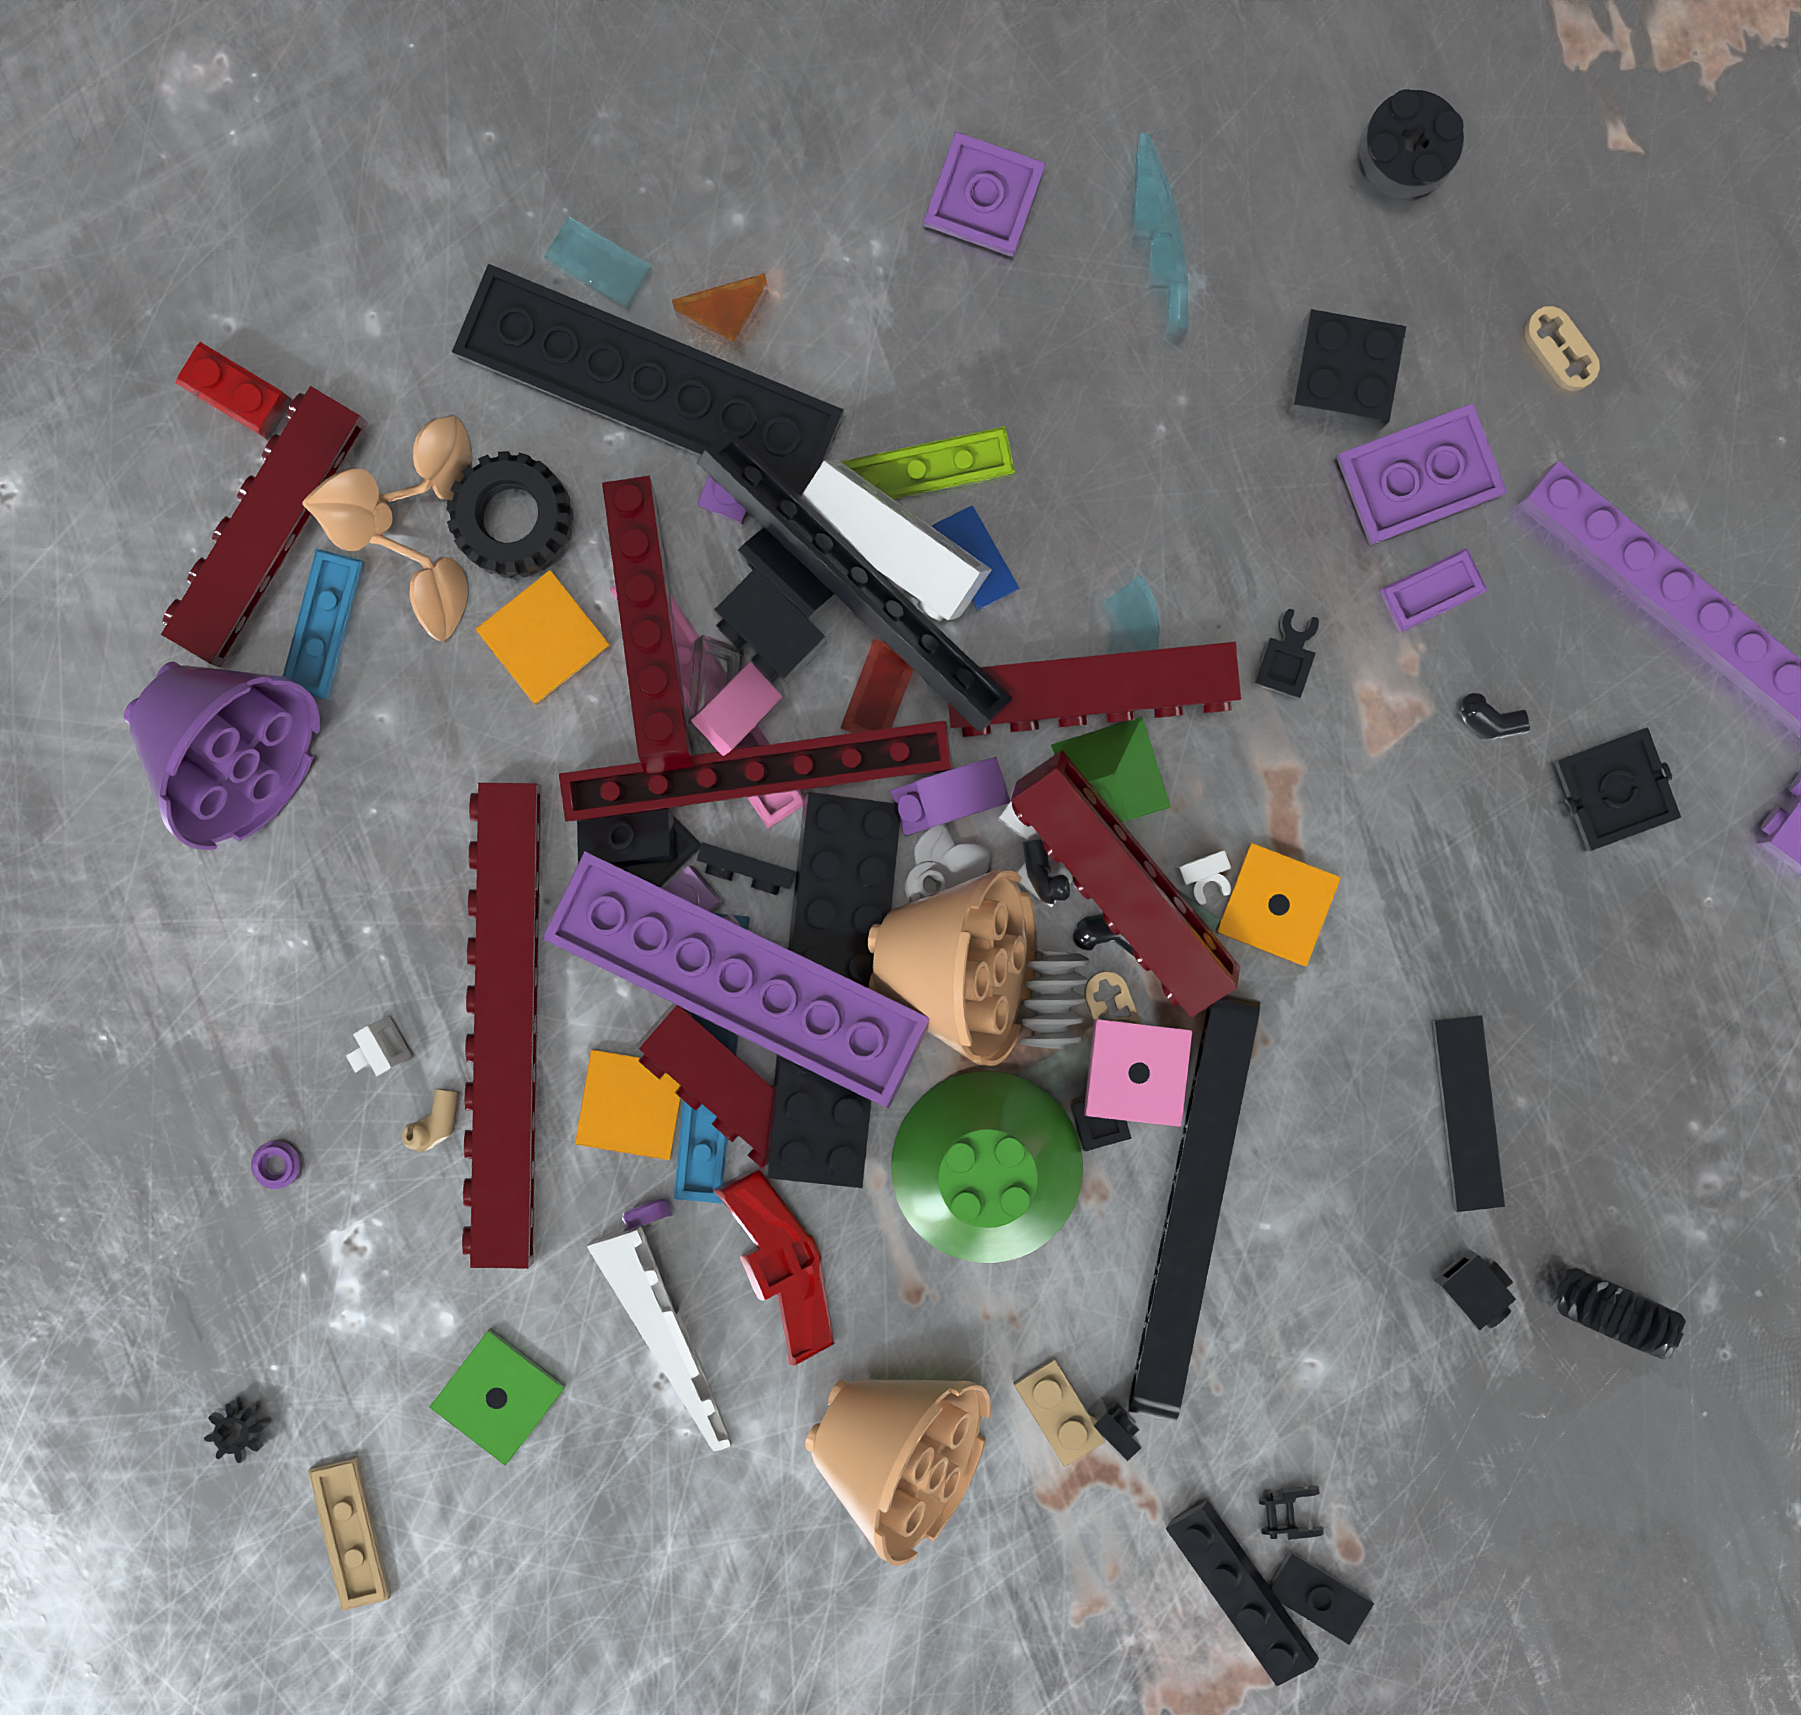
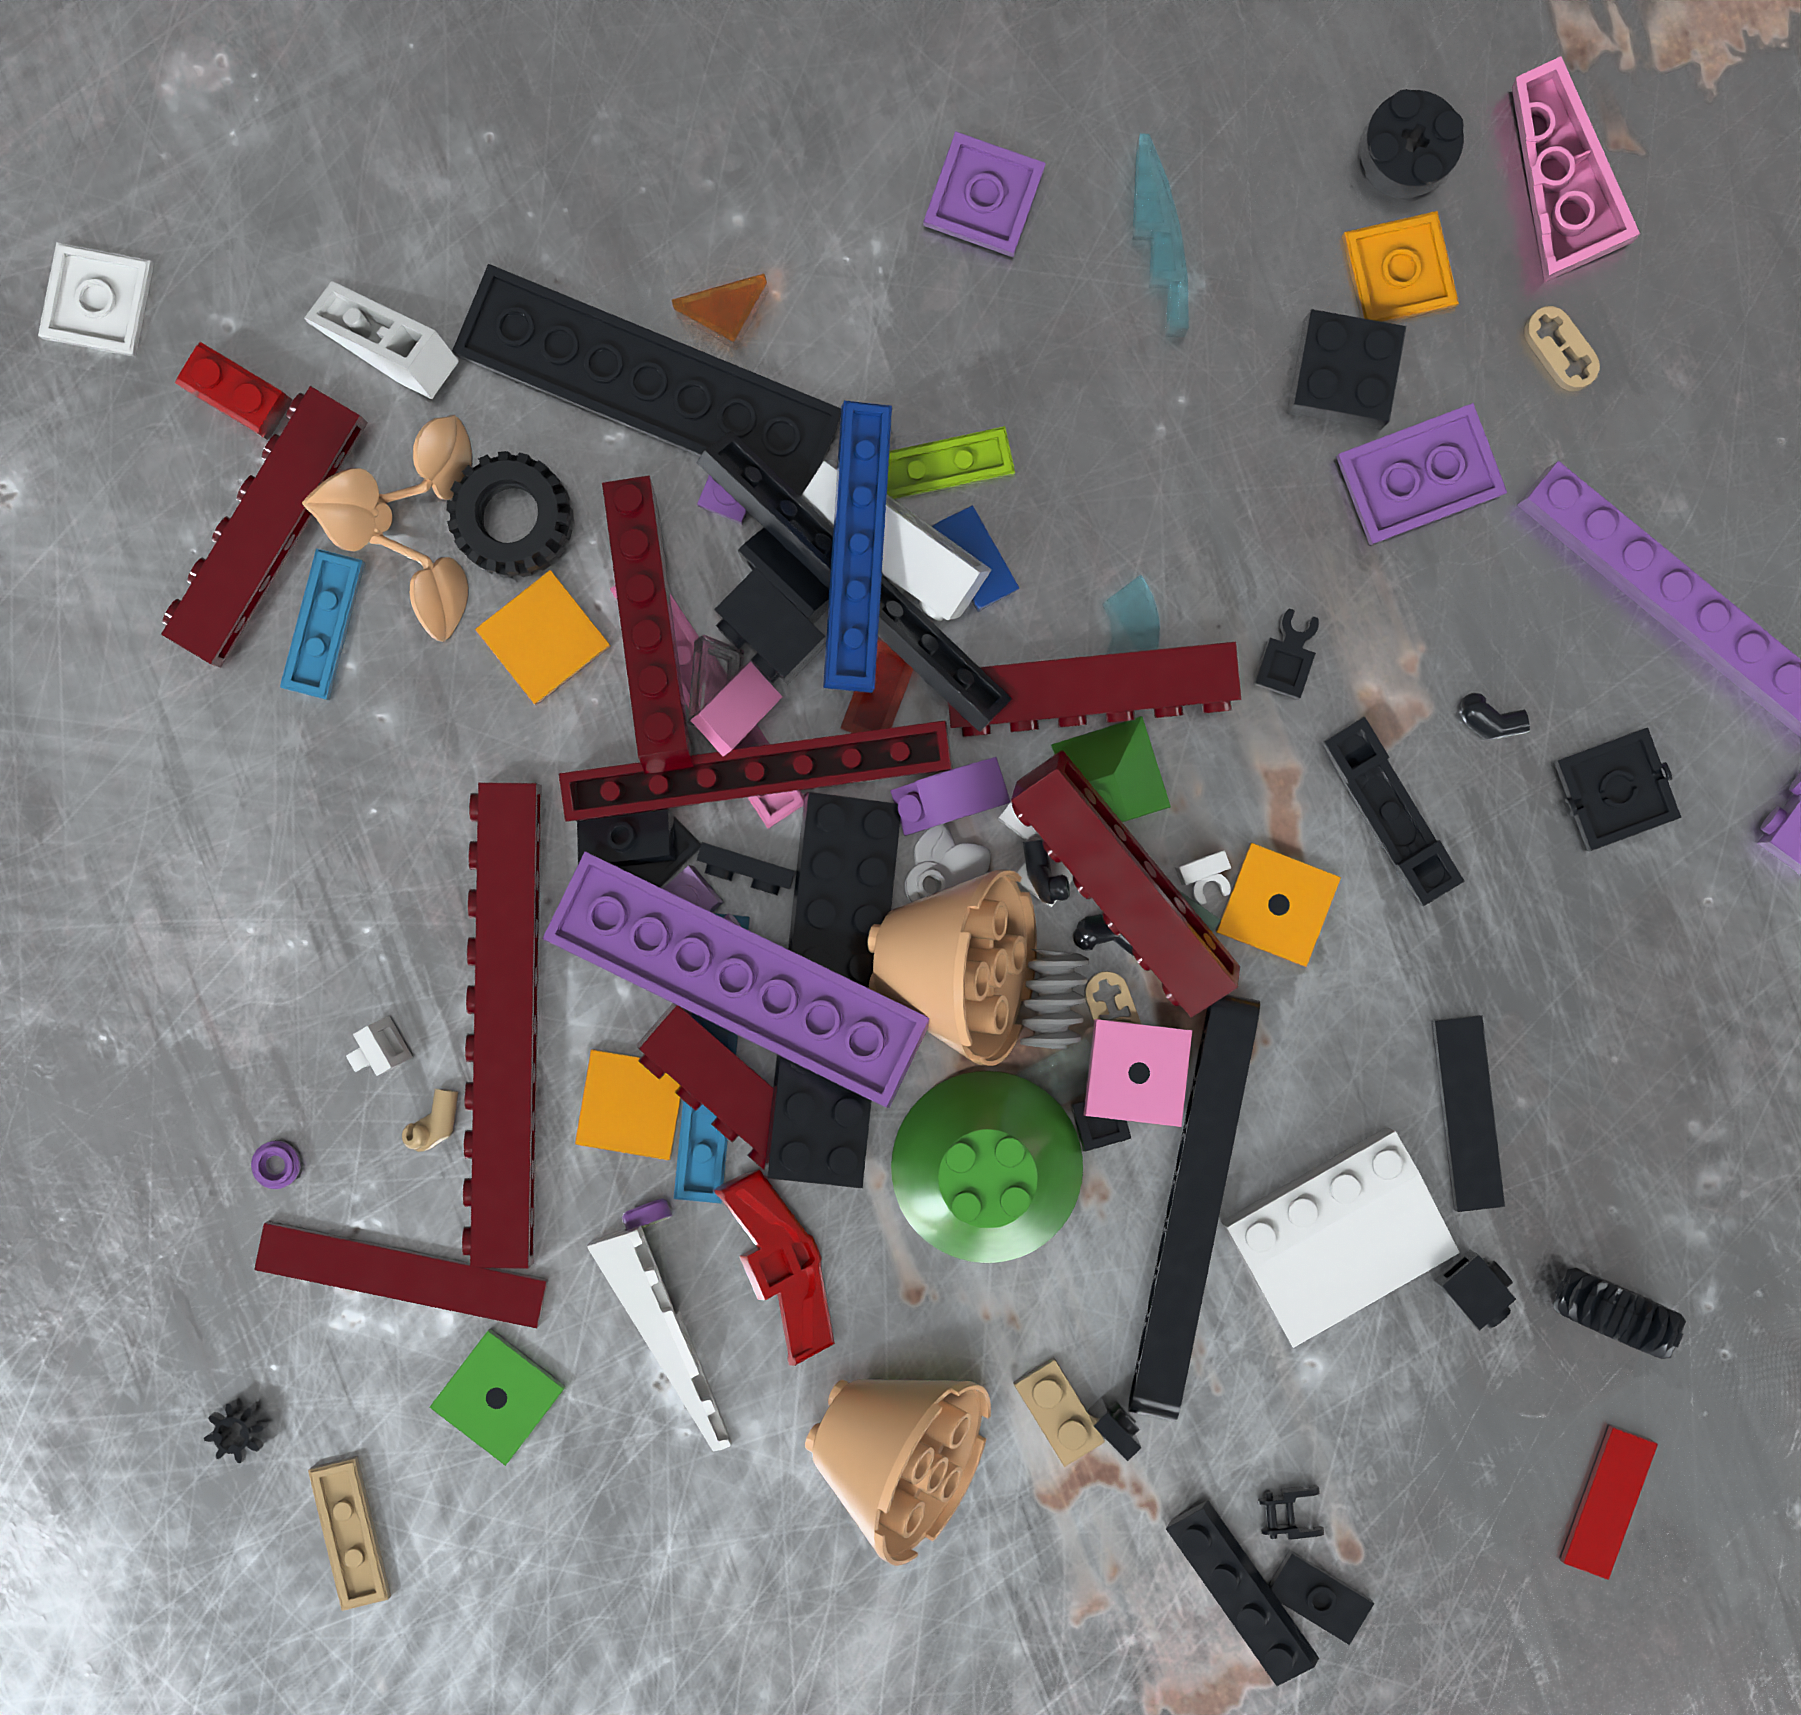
medium lavender cone [124,662,320,850] -> none
clear light blue tile [544,216,651,310] -> none
medium lavender tile [1379,548,1488,633] -> none
none -> white tile [38,242,154,357]
none -> dark red tile [254,1221,548,1329]
none -> white slope [304,281,459,399]
none -> blue tile [823,400,892,693]
none -> white slope [1221,1127,1460,1348]
none -> black slope [1323,717,1465,906]
none -> light orange tile [1342,211,1459,323]
none -> bright pink wedge [1512,56,1640,283]
none -> red tile [1560,1425,1658,1580]

